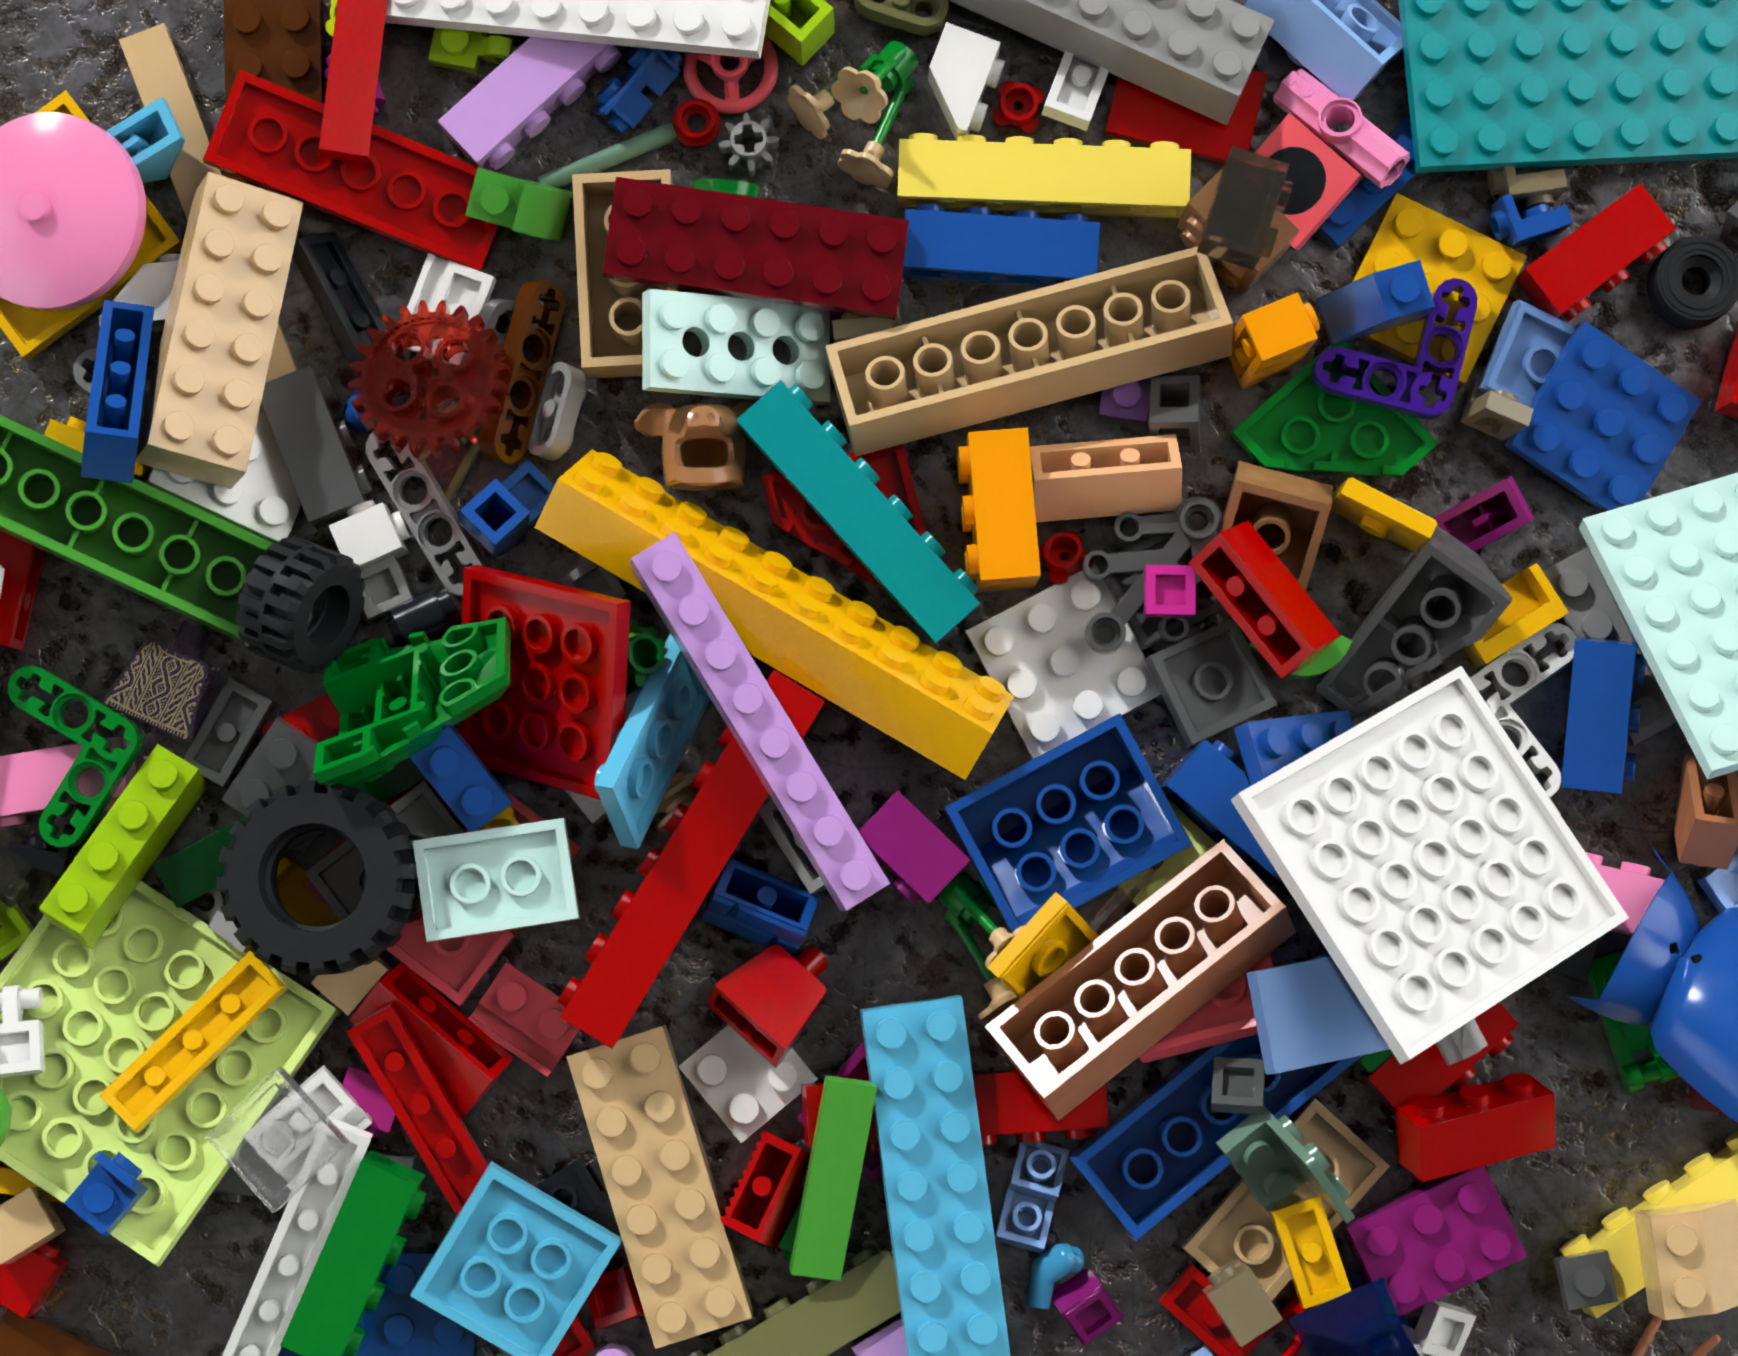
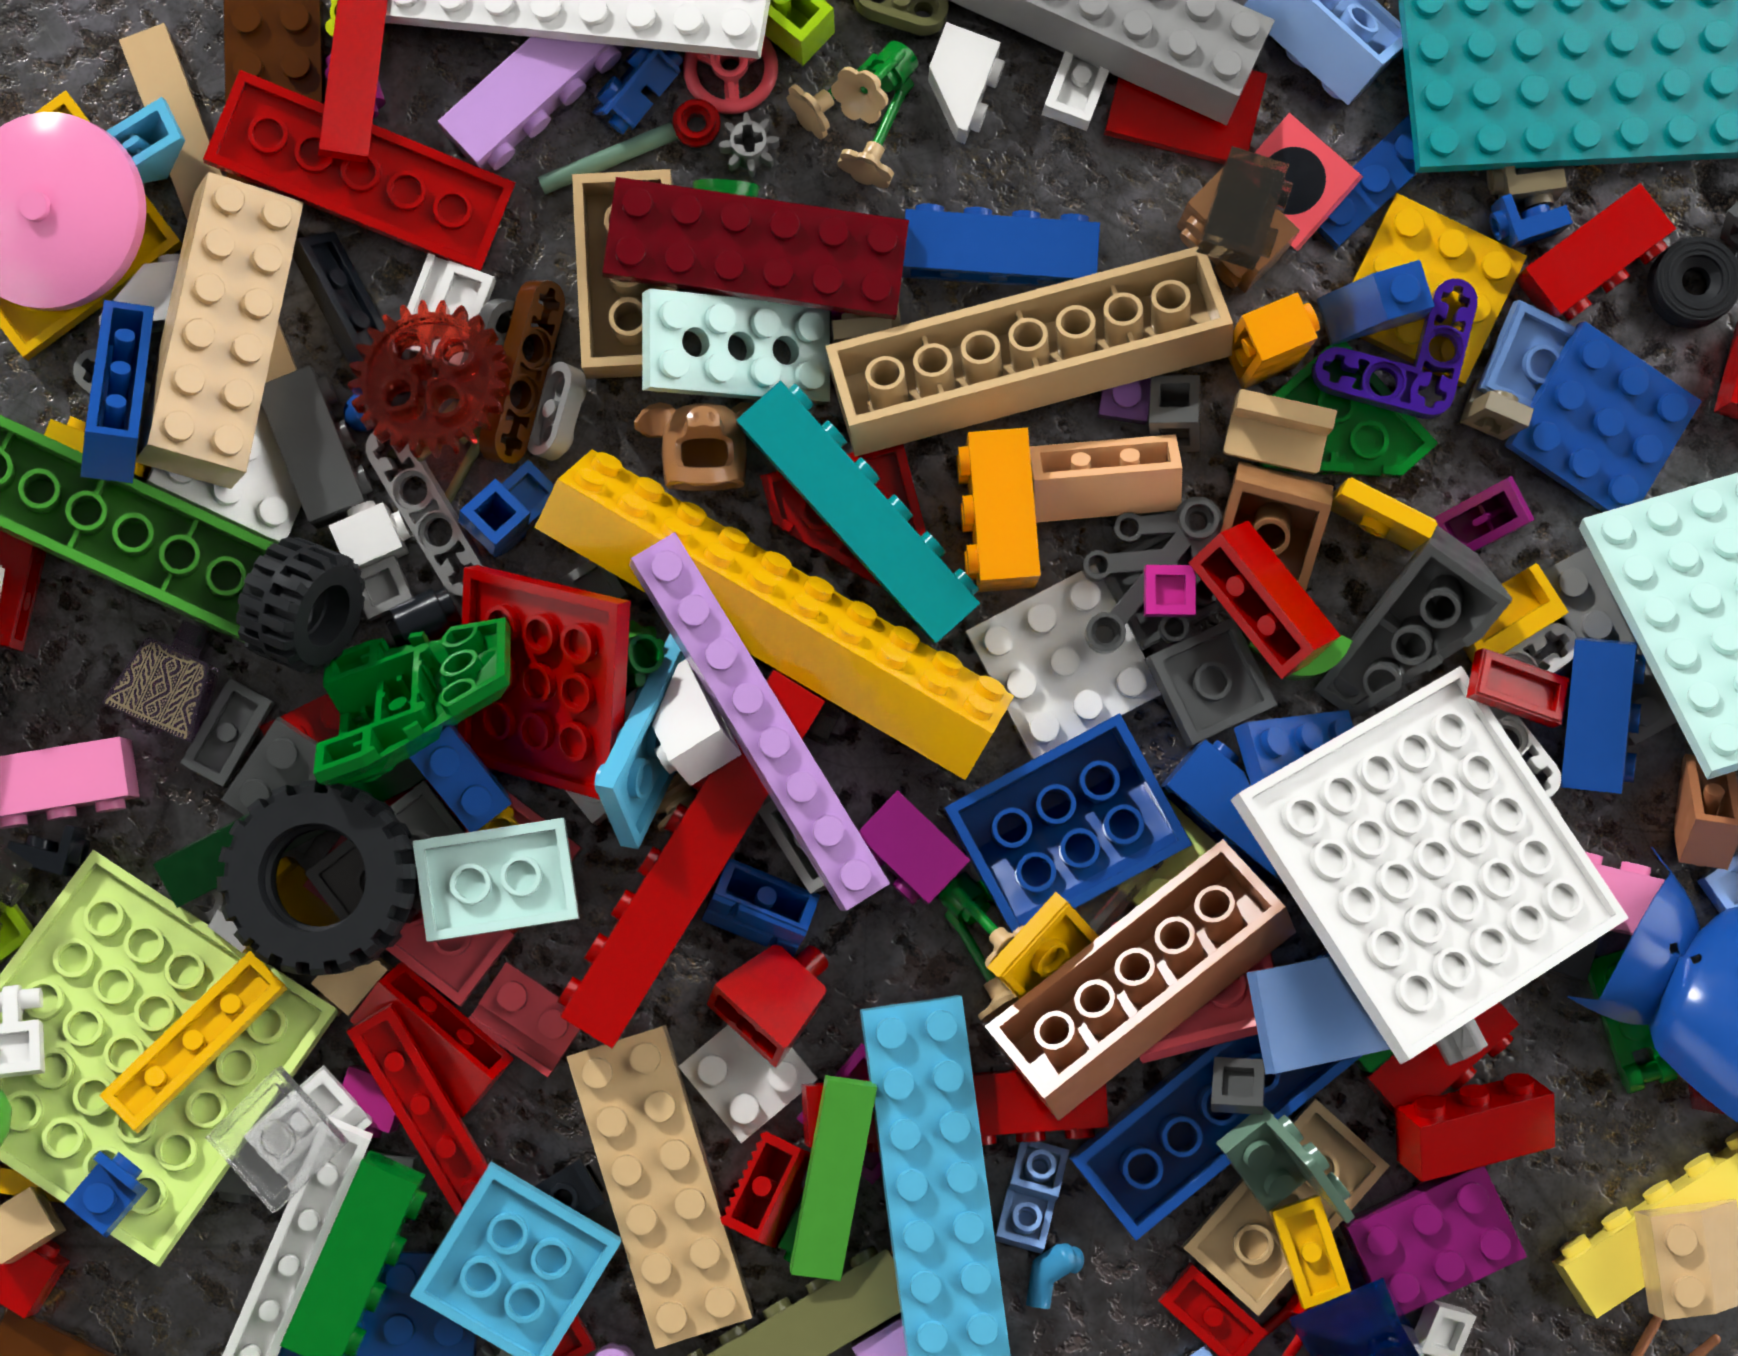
green beam [8,666,143,848] -> none
lime brick [39,744,208,949] -> none
lime plate [428,28,518,74] -> none
bright green brick [465,167,573,241] -> none
red plate [587,1265,645,1330] -> none
light yellow brick [897,133,1191,218] -> none
red plate [992,80,1045,133] -> none
red plate [1038,531,1093,584] -> none
magenta slope [1052,1268,1124,1346] -> none
dark tan brick [1202,1262,1283,1347] -> none
bright pink piece [1273,68,1410,189] -> none
dark grey plate [1554,1249,1618,1311] -> none
none -> white slope [652,659,742,786]
none -> tan panel [1223,389,1337,475]
none -> red tile [1466,648,1570,728]

